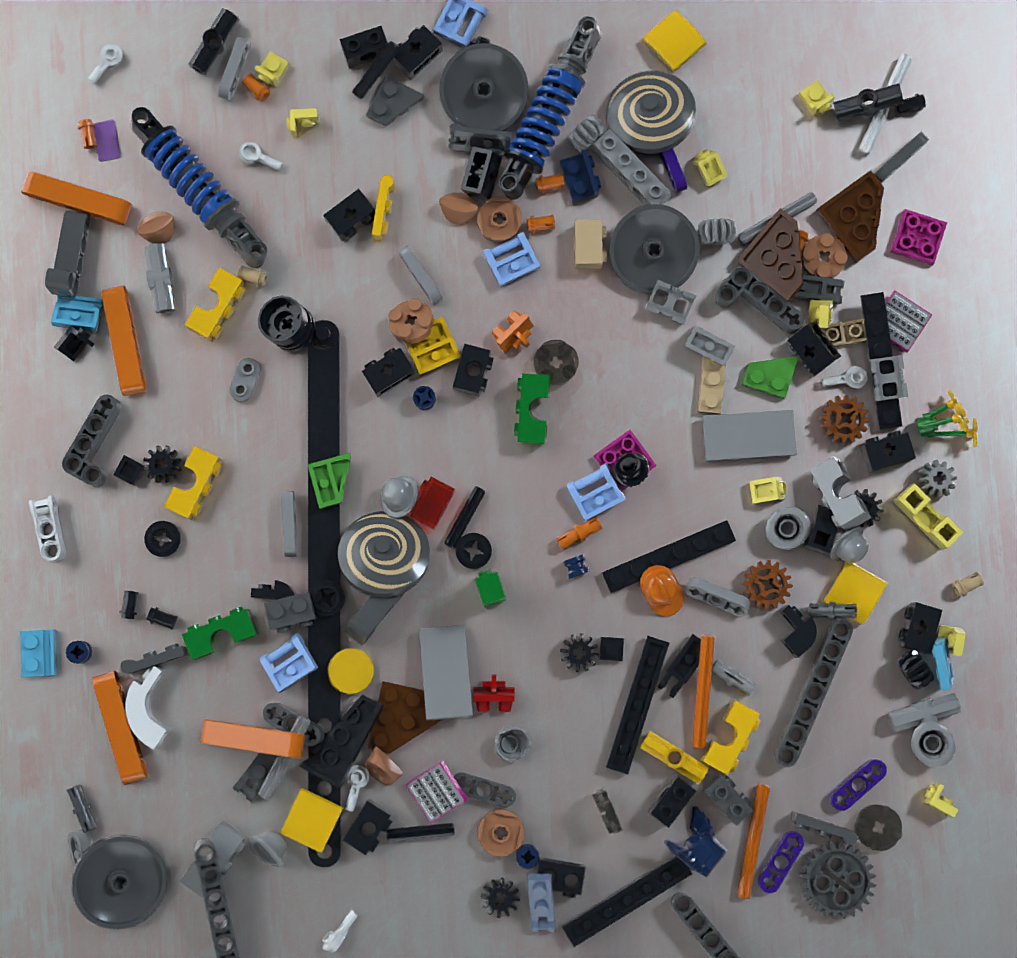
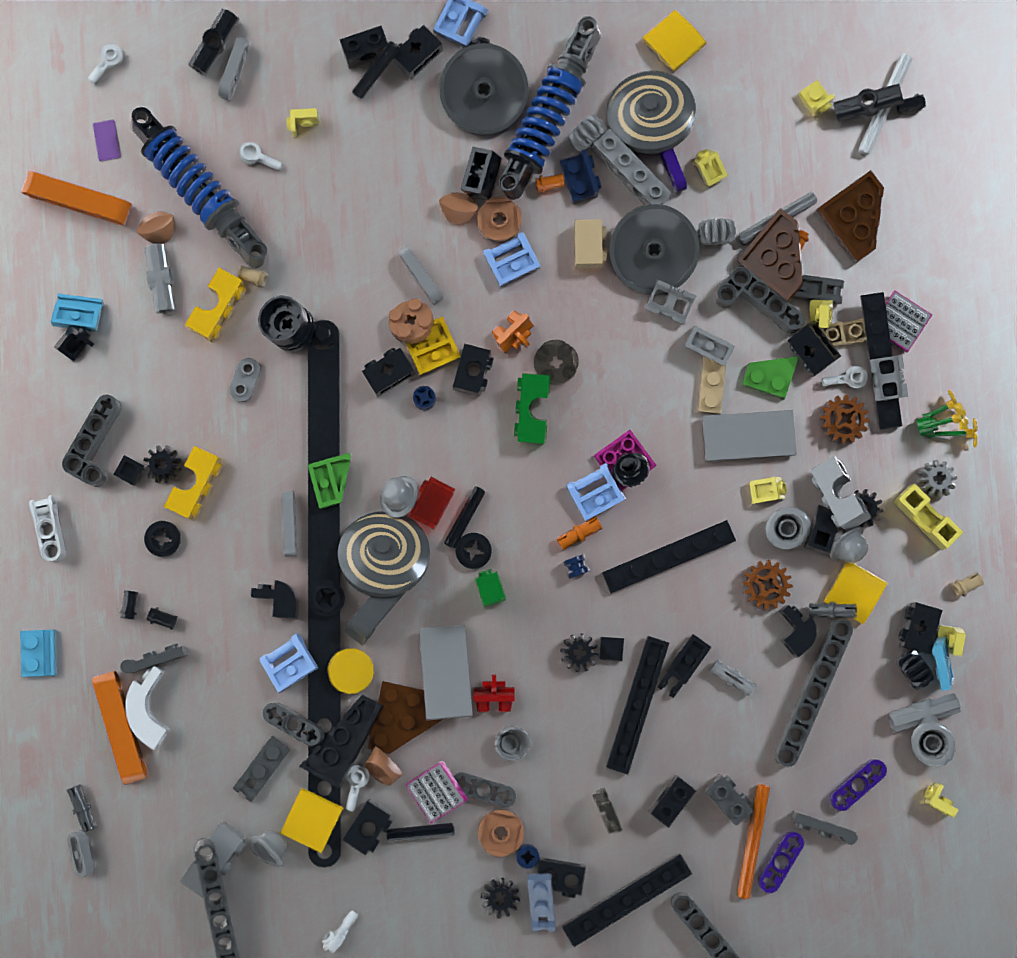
dark grey beam [45,211,90,297] -> none
dark blue wheel [66,641,93,664] -> none
dark grey dish [72,835,167,929] -> none
orange pin [77,119,97,149] -> none
orange beam [102,285,147,396] -> none
green arch [182,606,259,660] -> none
orange beam [200,720,305,758] -> none
orange pin [242,73,270,101] -> none
light yellow bracket [254,51,290,87] -> none
light grey axle [259,715,310,800] -> none
dark grey bracket [264,592,318,633] -> none
black brick [323,188,375,241] -> none
dark grey wing [366,76,424,127] -> none
yellow plate [372,175,395,241] -> none
dark grey plate [448,124,512,156] -> none
orange pin [526,215,555,234] -> none
orange piece [640,565,684,617] -> none
yellow piece [640,730,709,785] -> none
dark blue helmet [664,806,728,877] -> none
light grey beam [685,577,751,616] -> none
orange axle [692,635,715,748] -> none
yellow arch [701,700,761,775] -> none
dark grey gear [800,842,876,919] -> none
nougat plate [802,234,848,278] -> none
clear smoke plate [854,804,902,851] -> none
black brick [860,430,916,473] -> none
dark grey beam [875,131,929,183] -> none
dark pink tile [890,209,947,266] -> none

